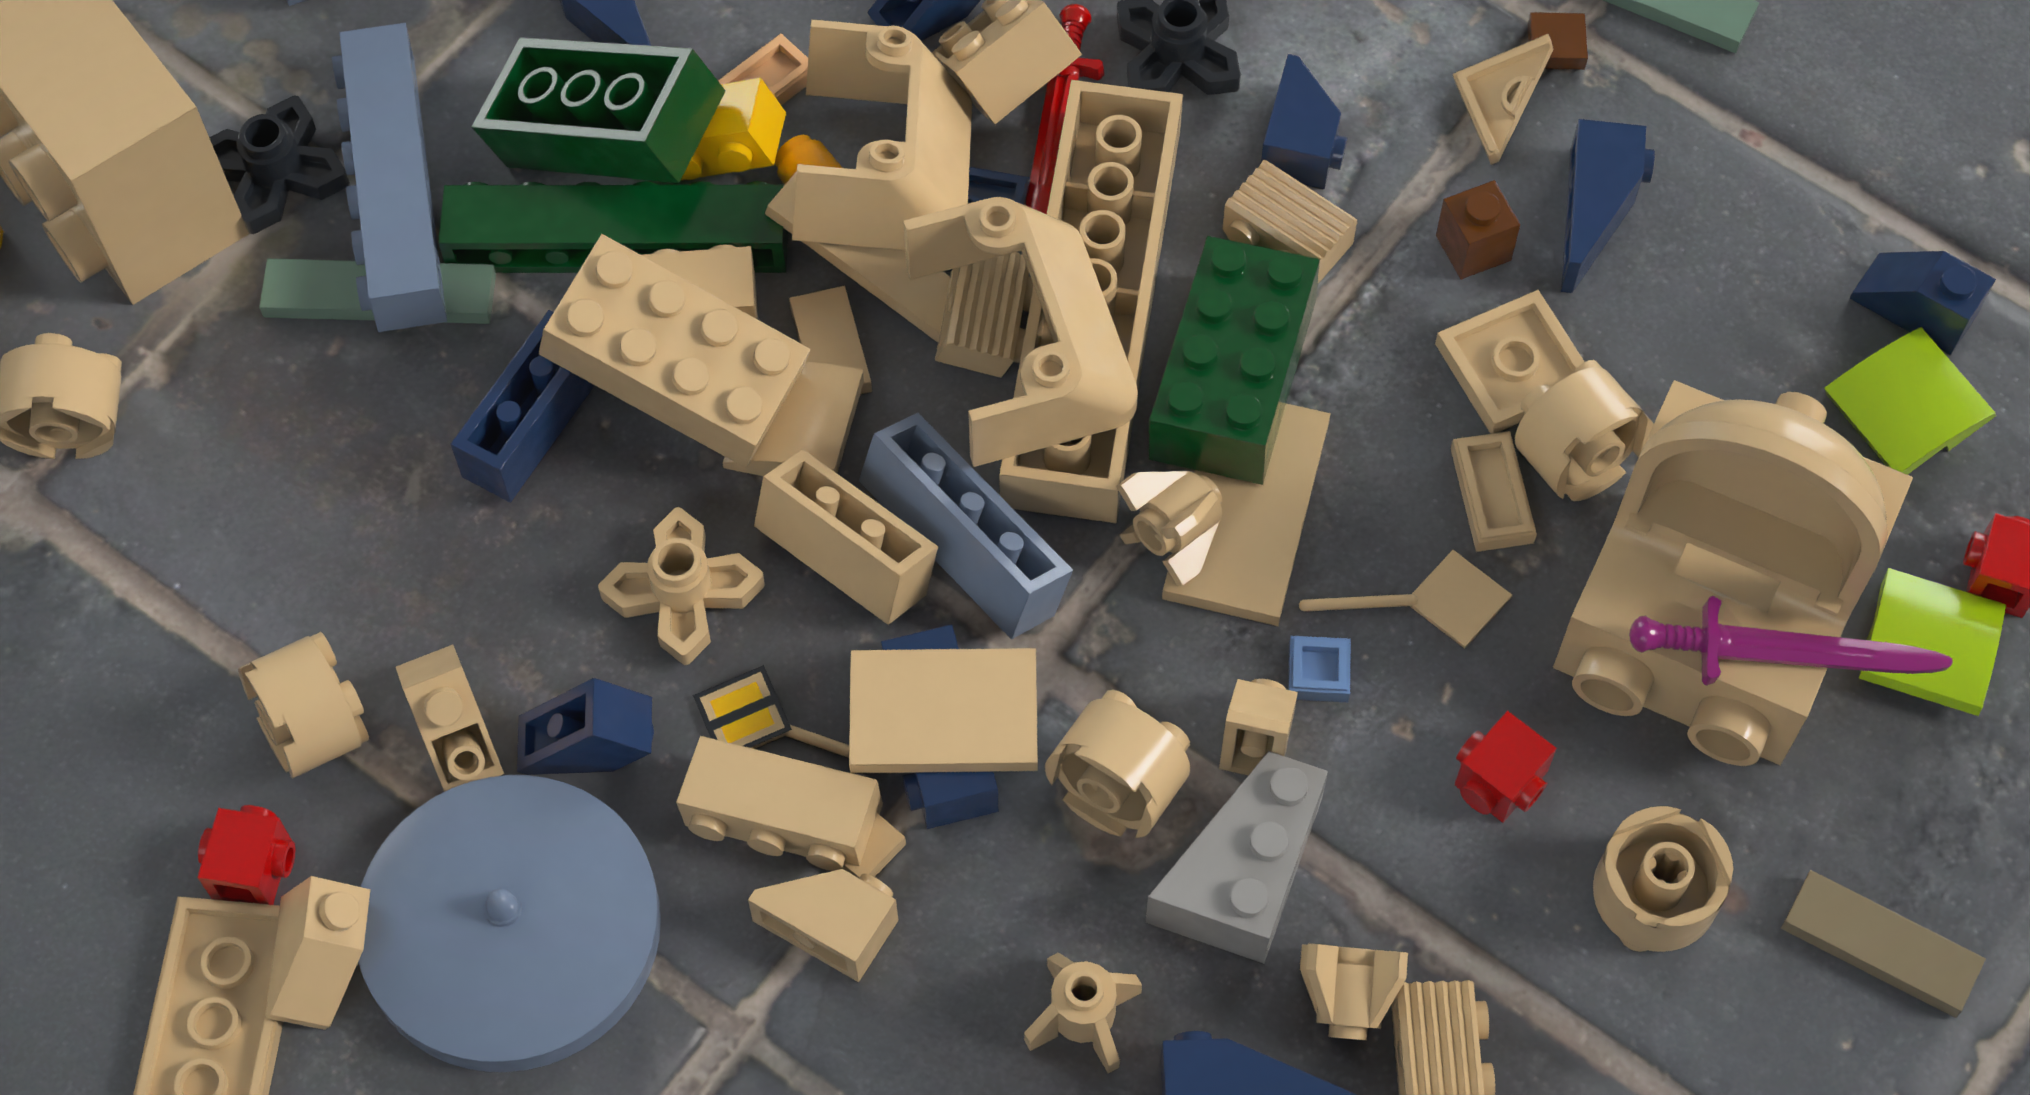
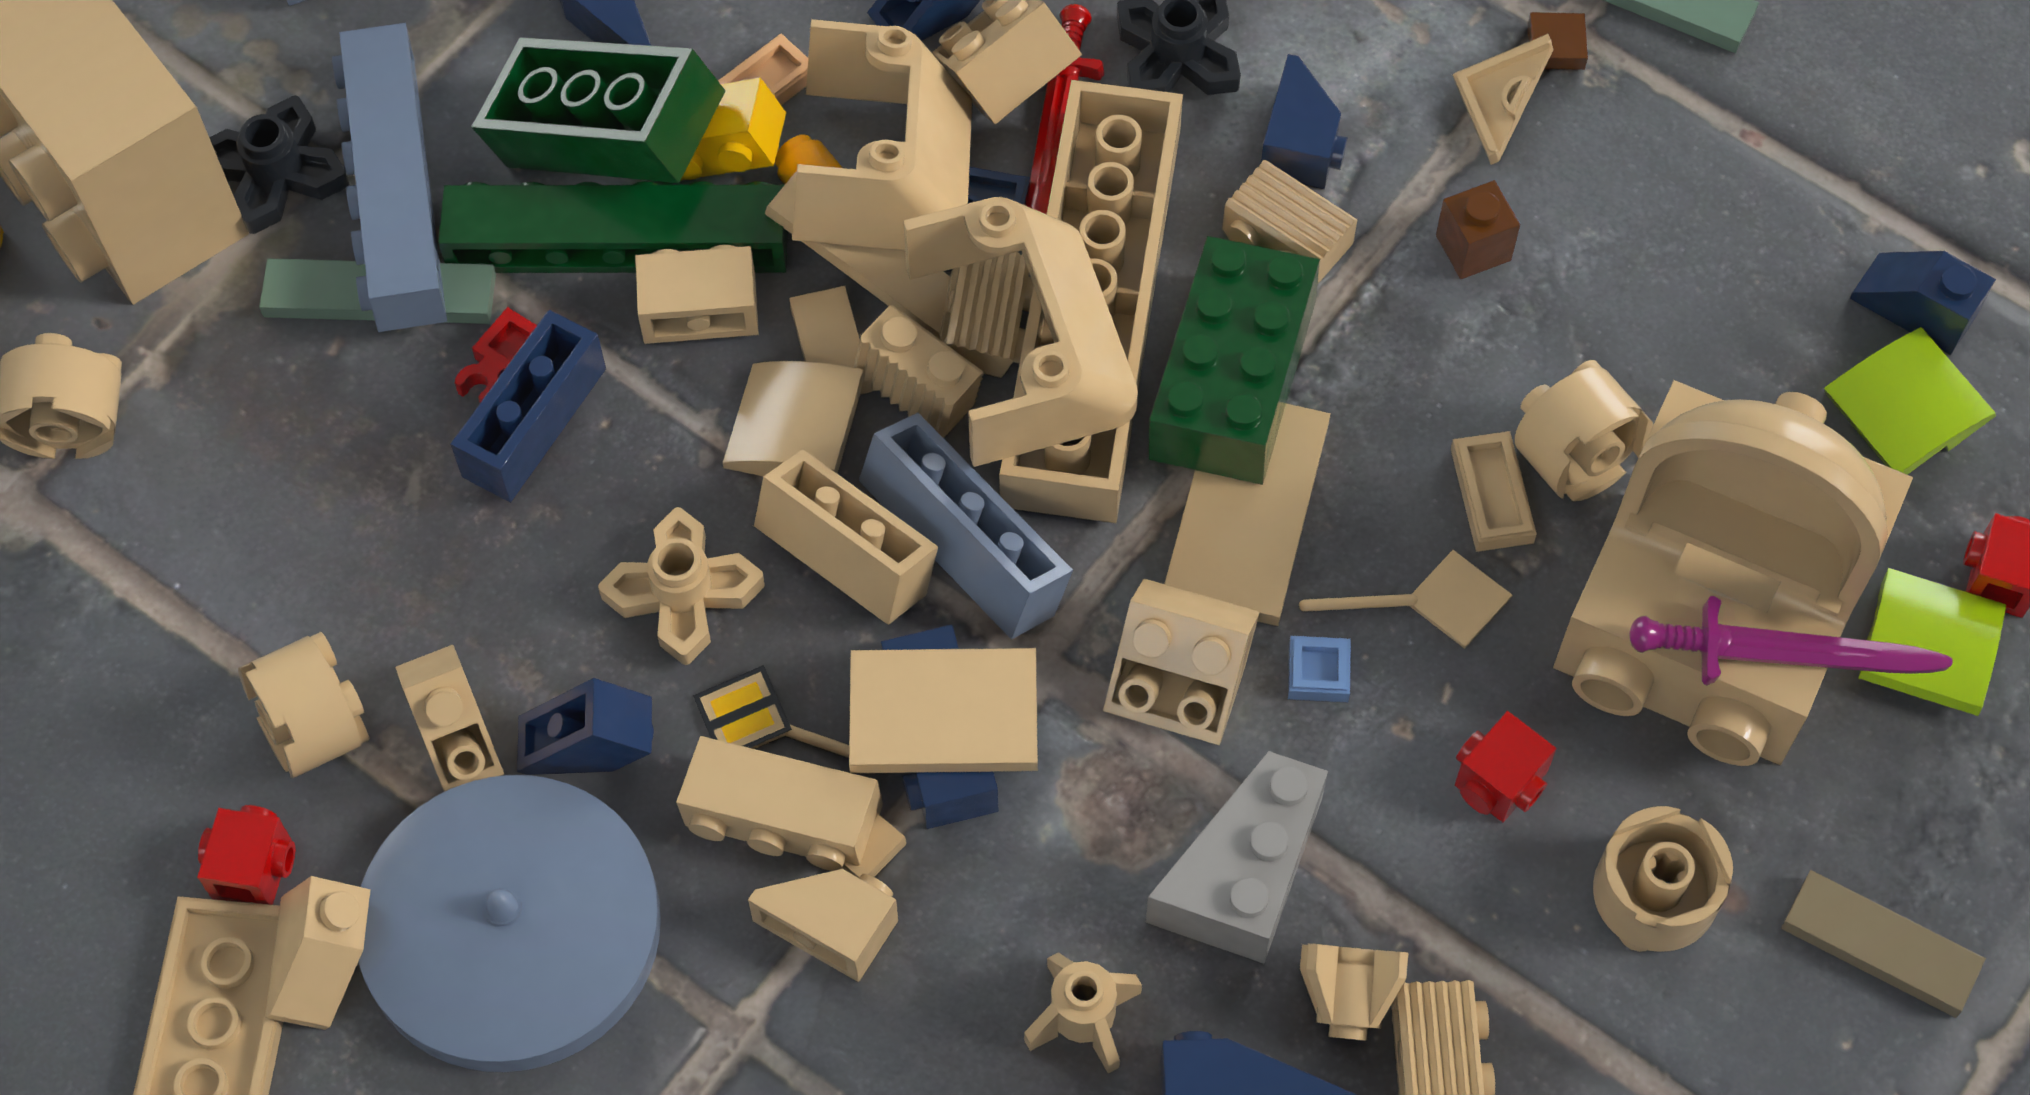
tan brick [539,234,811,468] -> none
tan brick [1045,690,1190,838] -> none
tan brick [1116,471,1222,586] -> none
tan slope [1219,679,1298,775] -> none
tan plate [1435,290,1584,434] -> none
dark blue slope [1561,119,1655,293] -> none
none -> red plate [454,307,537,403]
none -> tan brick [854,305,984,438]
none -> tan slope [1103,579,1260,745]

